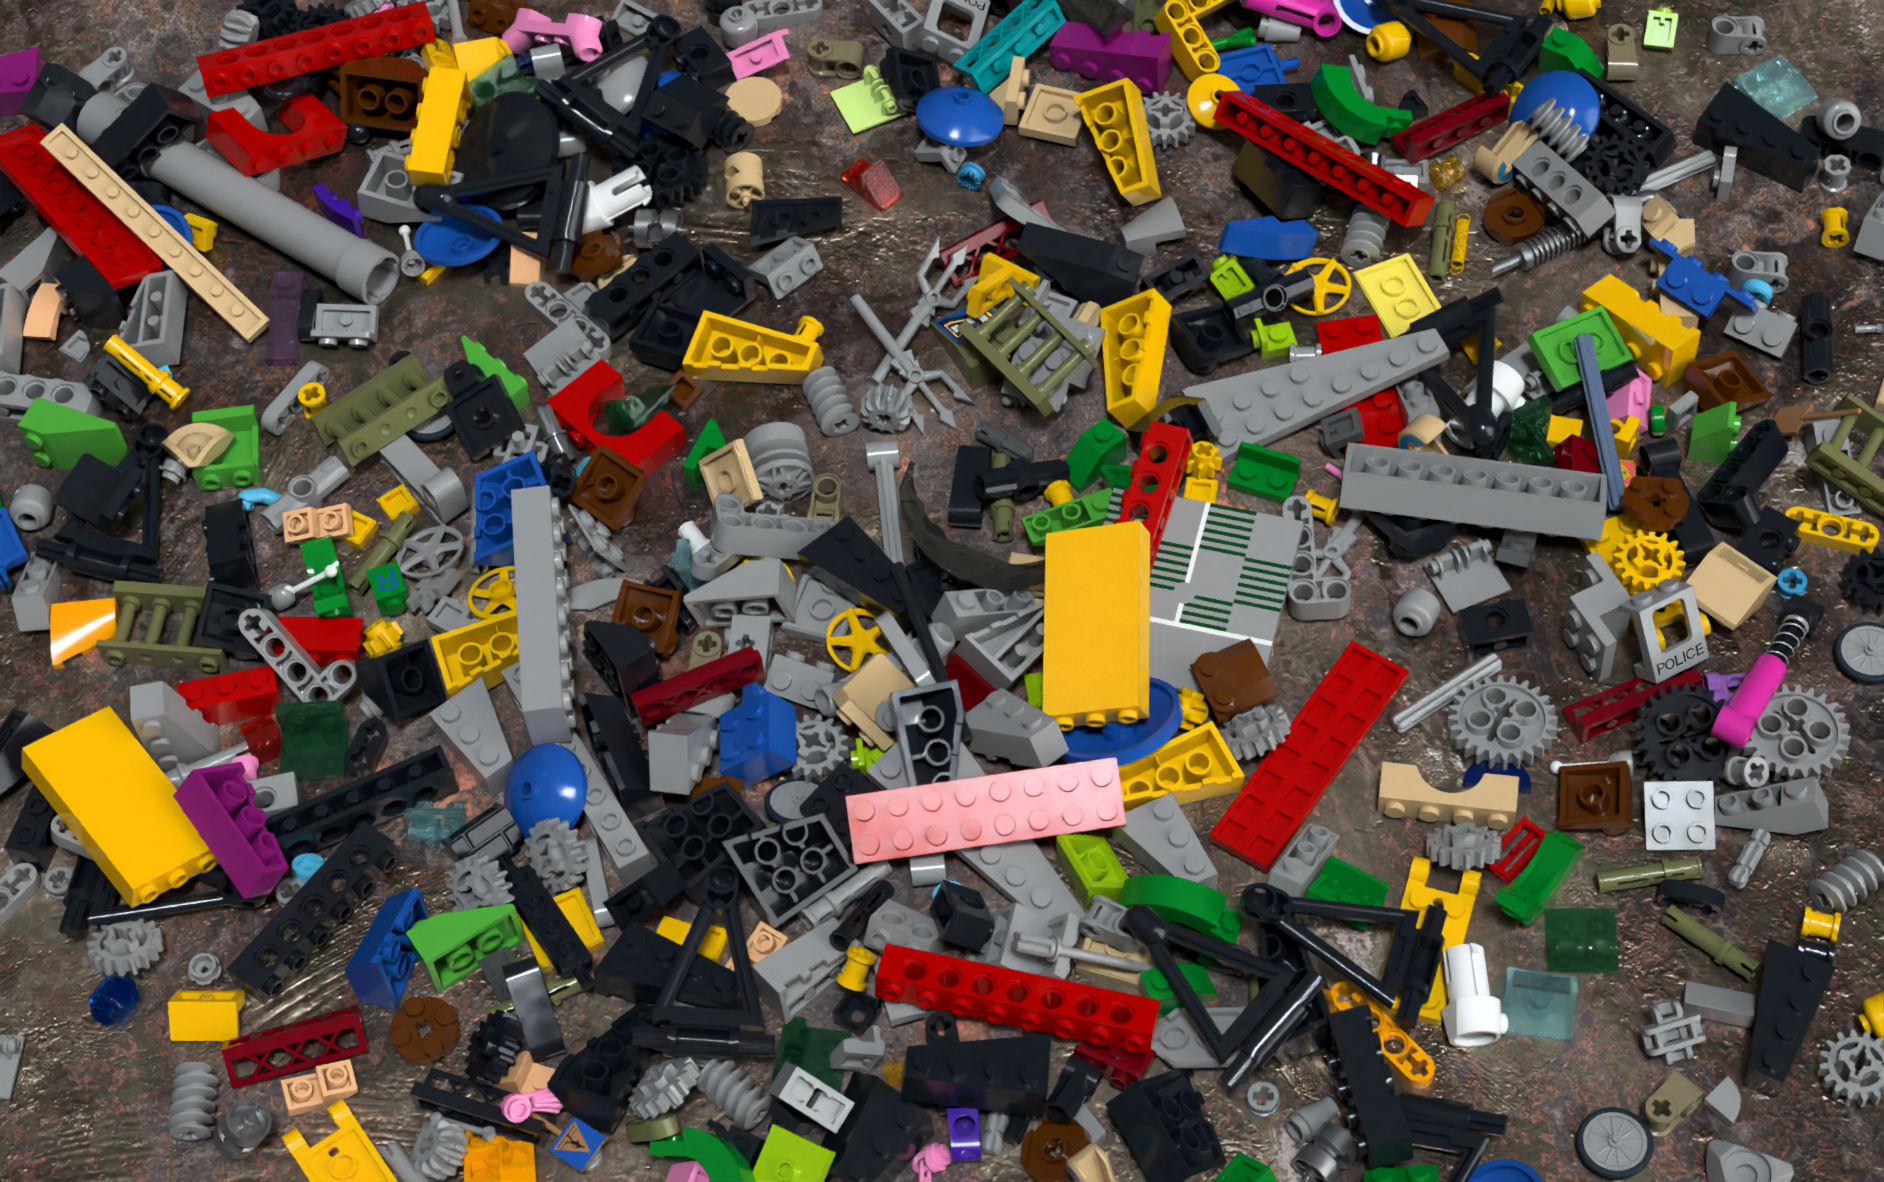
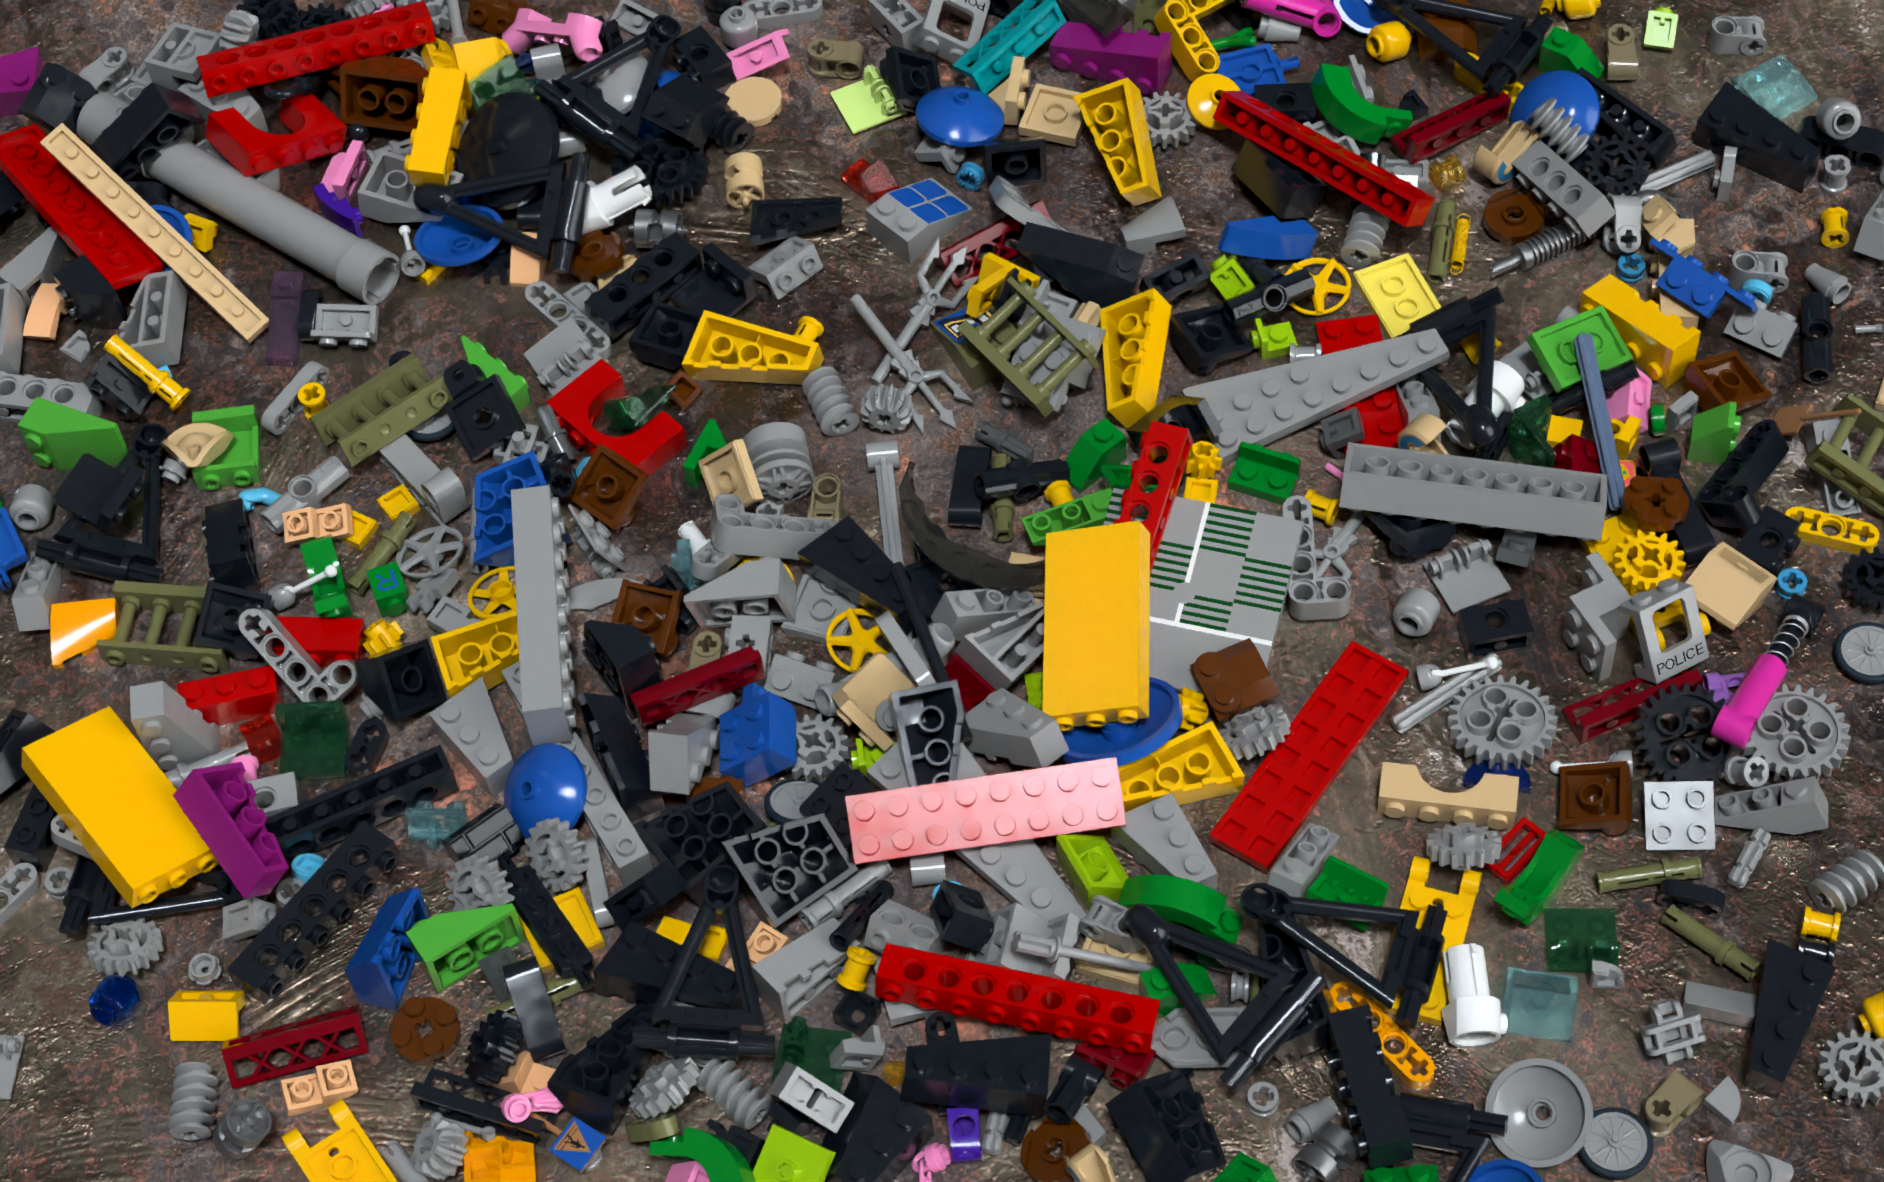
none -> light grey bracket [130,22,220,92]
none -> light grey bracket [223,897,276,942]
none -> bright pink panel [320,140,368,204]
none -> light grey slope [865,177,974,265]
none -> black slope [982,135,1047,188]
none -> black plate [992,268,1032,324]
none -> light grey bush [1231,971,1249,1003]
none -> hinge [1416,656,1498,691]
none -> light grey dish [1485,1058,1593,1168]
none -> light grey tile [1589,960,1625,989]
none -> dark azure bush [1616,253,1646,284]
none -> light grey cone [1804,263,1851,304]

